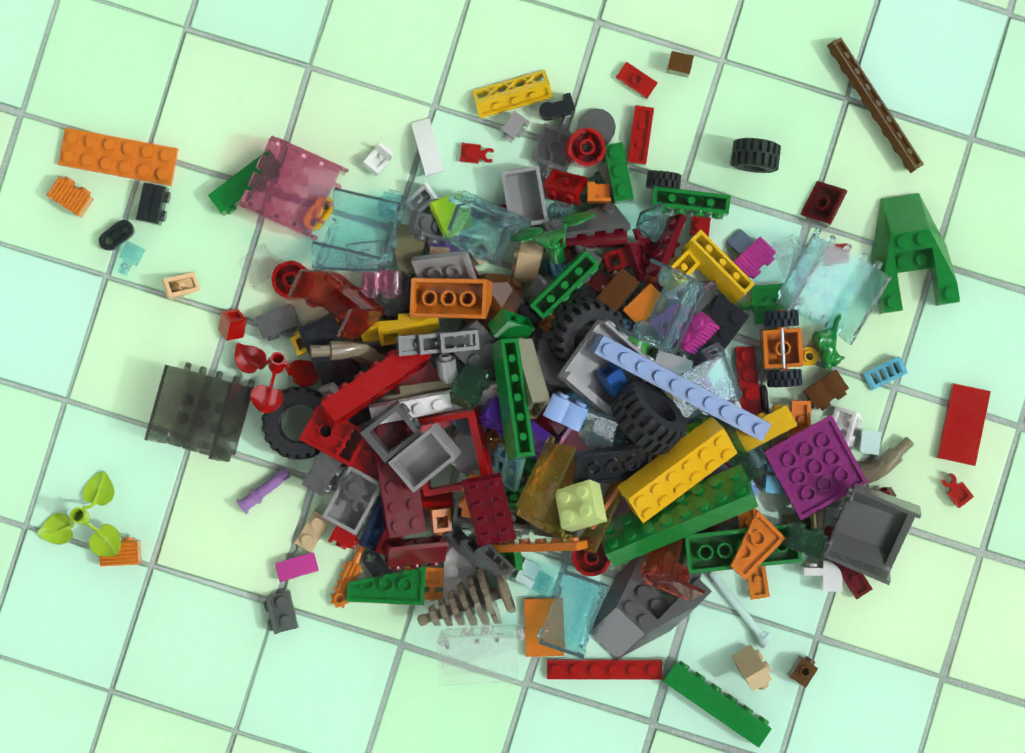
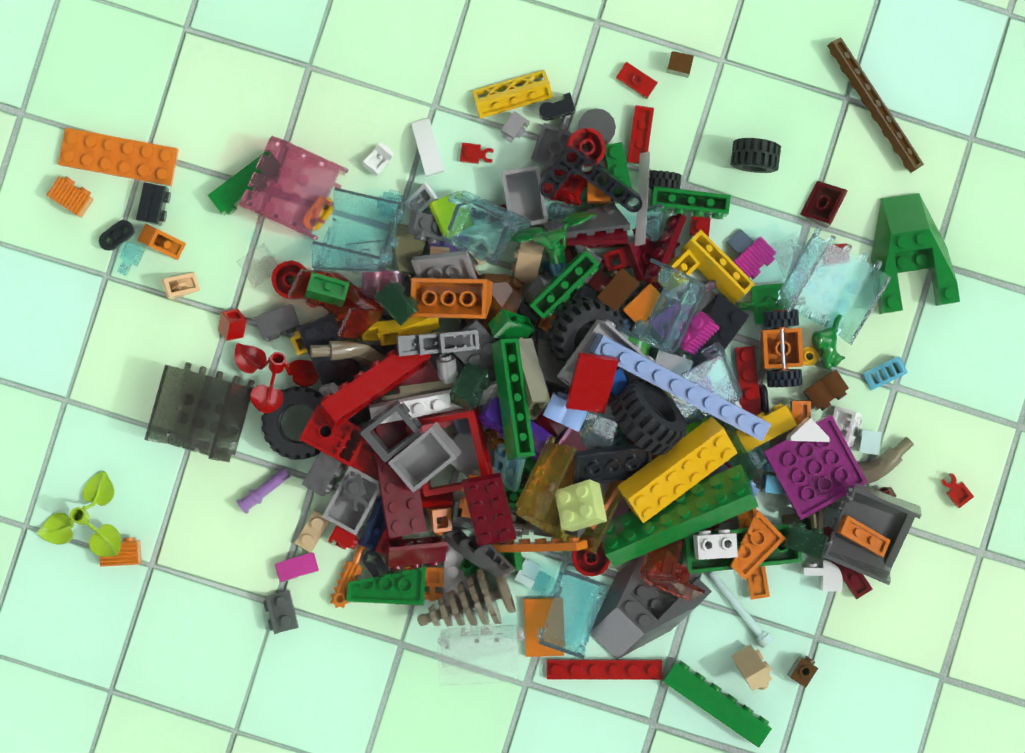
red tile [937,383,991,466] -> none
none -> orange slope [137,223,186,260]
none -> green panel [305,272,349,307]
none -> clear green brick [374,281,420,326]
none -> green plate [460,558,480,577]
none -> black beam [539,146,643,213]
none -> red tile [565,353,619,413]
none -> white sticker [635,151,650,246]
none -> white brick [693,529,738,560]
none -> white slope [786,417,830,442]
none -> orange plate [836,515,890,558]

